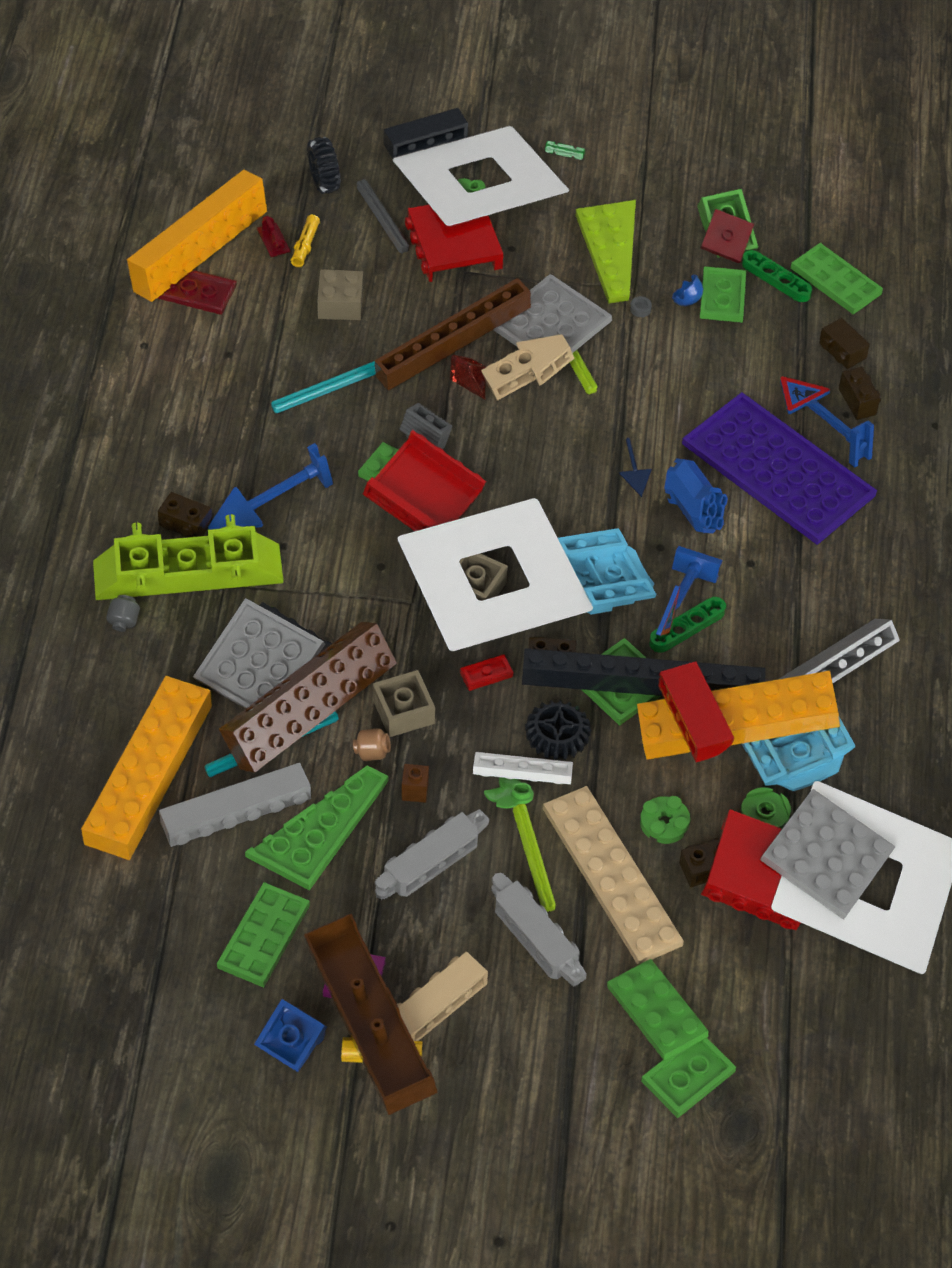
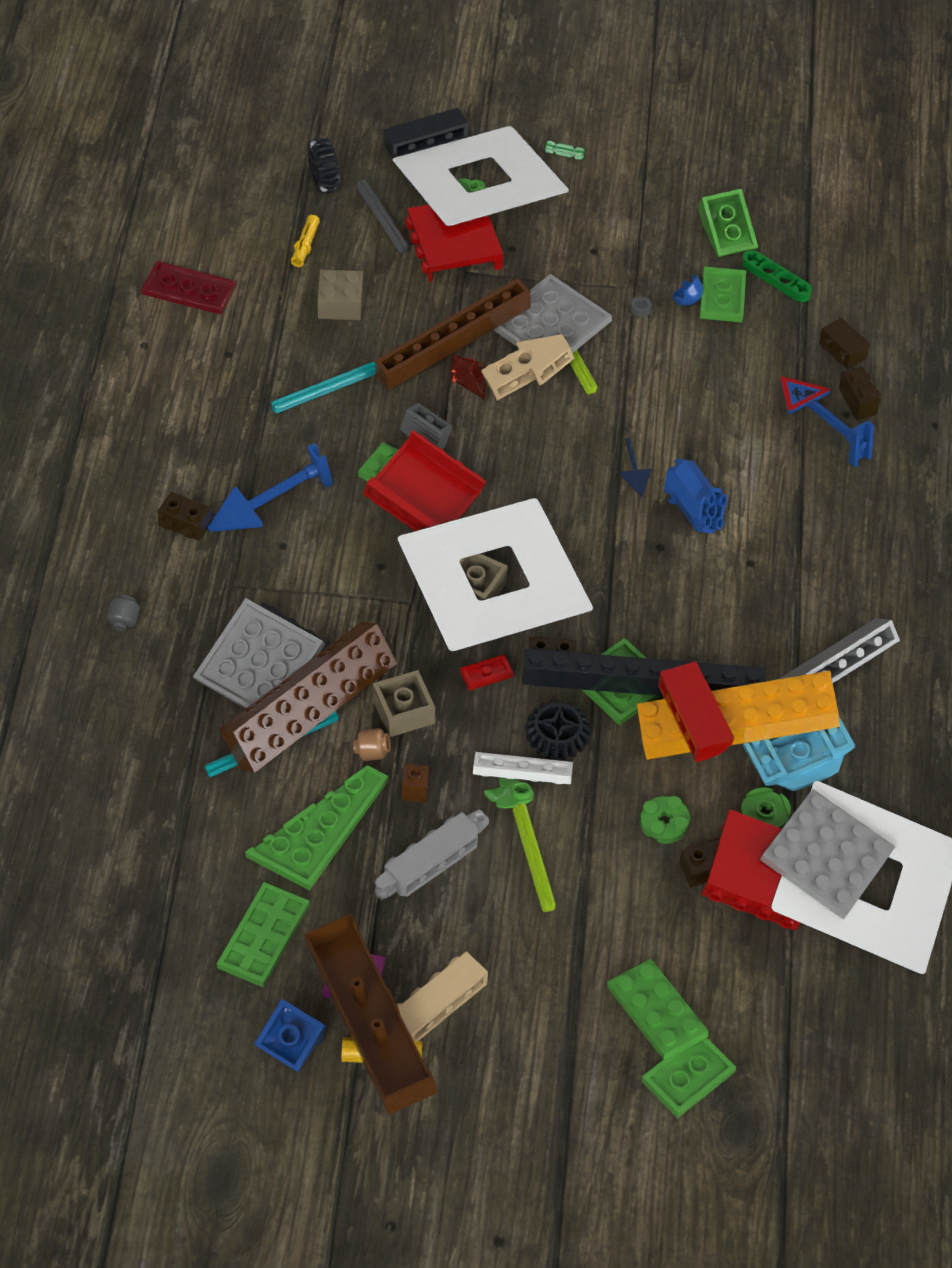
light orange brick [81,676,212,860] -> none
lime piece [93,514,284,600] -> none
light orange brick [127,170,267,302] -> none
light grey brick [159,762,311,847] -> none
dark red hinge [257,216,290,257] -> none
light grey hinge [491,872,586,987] -> none
tan plate [543,786,684,965] -> none
medium azure slope [558,528,657,615] -> none
lime wing [575,200,636,304] -> none
green beam [649,597,726,653] -> none
blue piece [656,546,722,636] -> none
dark purple plate [682,392,877,545] -> none
dark red plate [700,209,754,263] -> none
bright green plate [791,243,883,315] -> none

